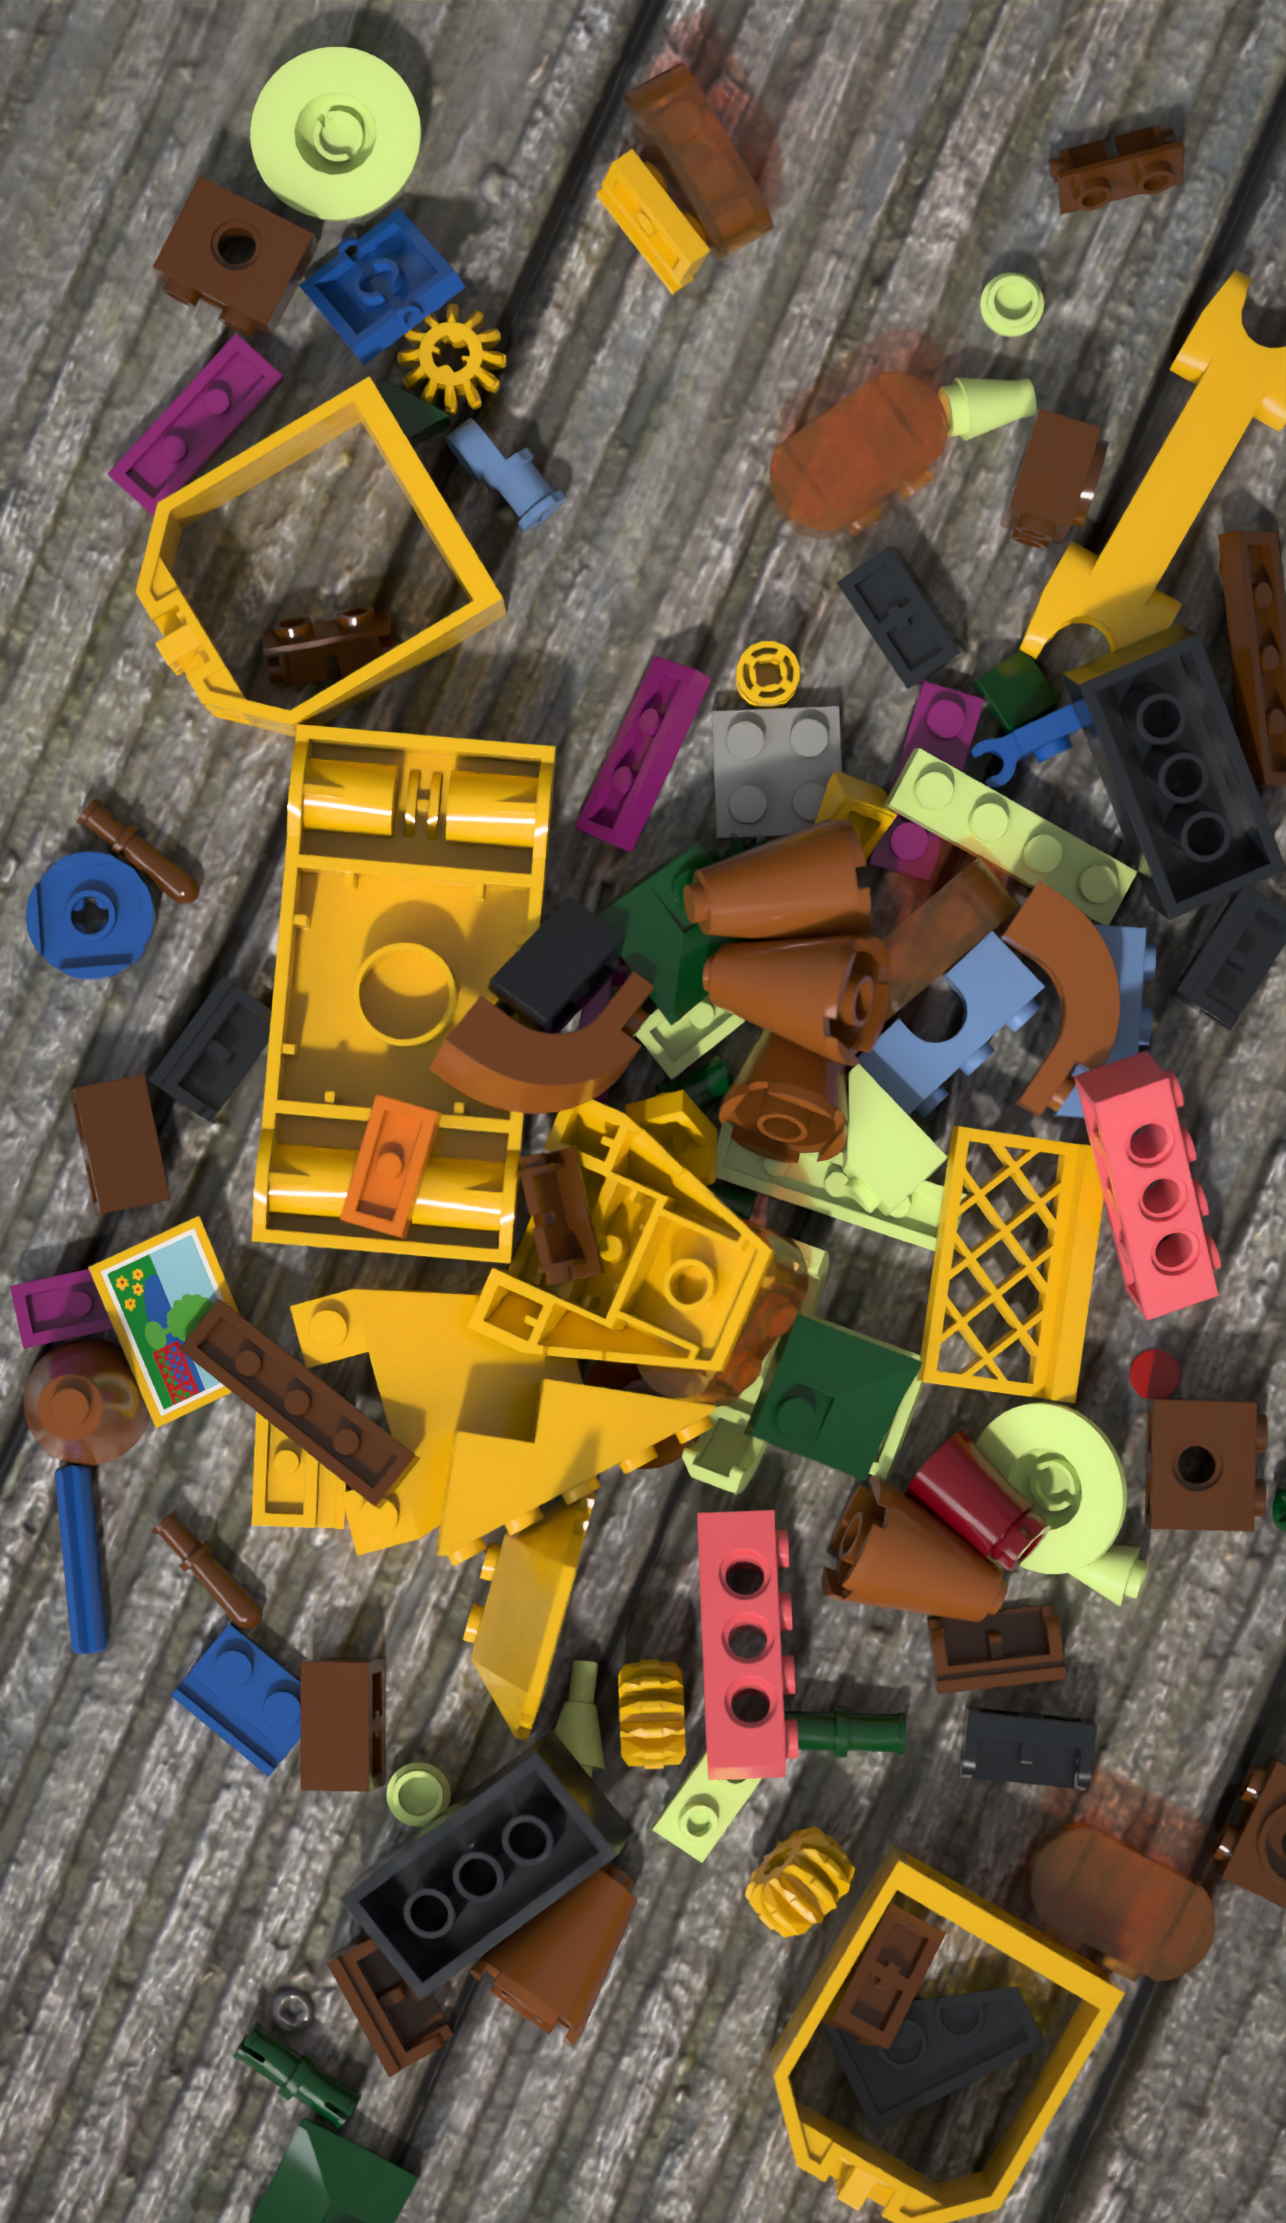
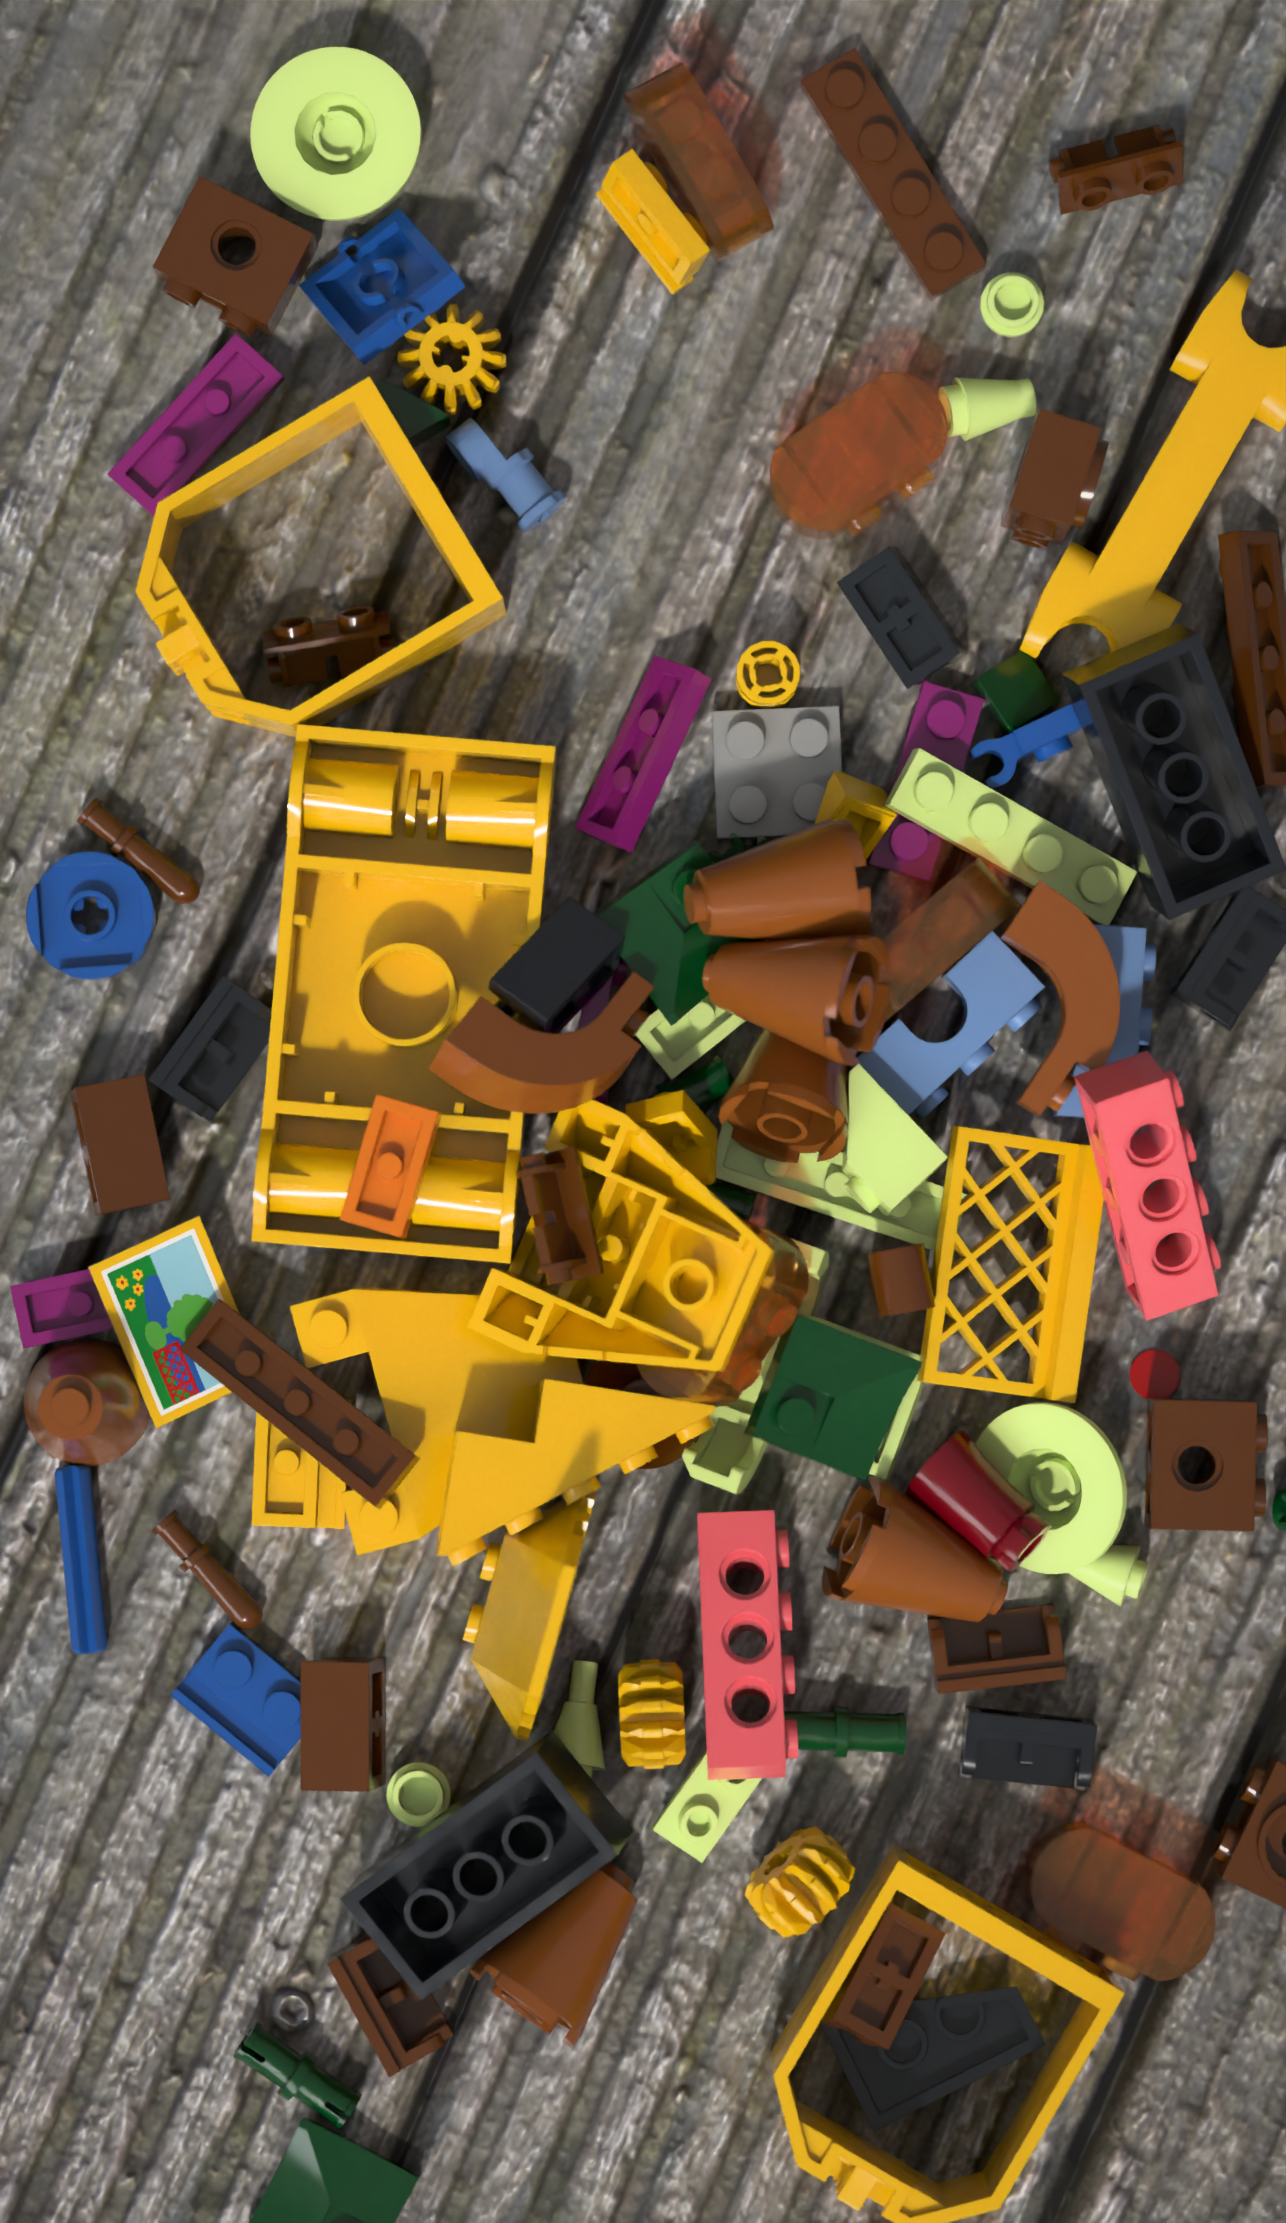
none -> reddish brown plate [800,48,986,301]
none -> reddish brown piece [867,1243,936,1317]

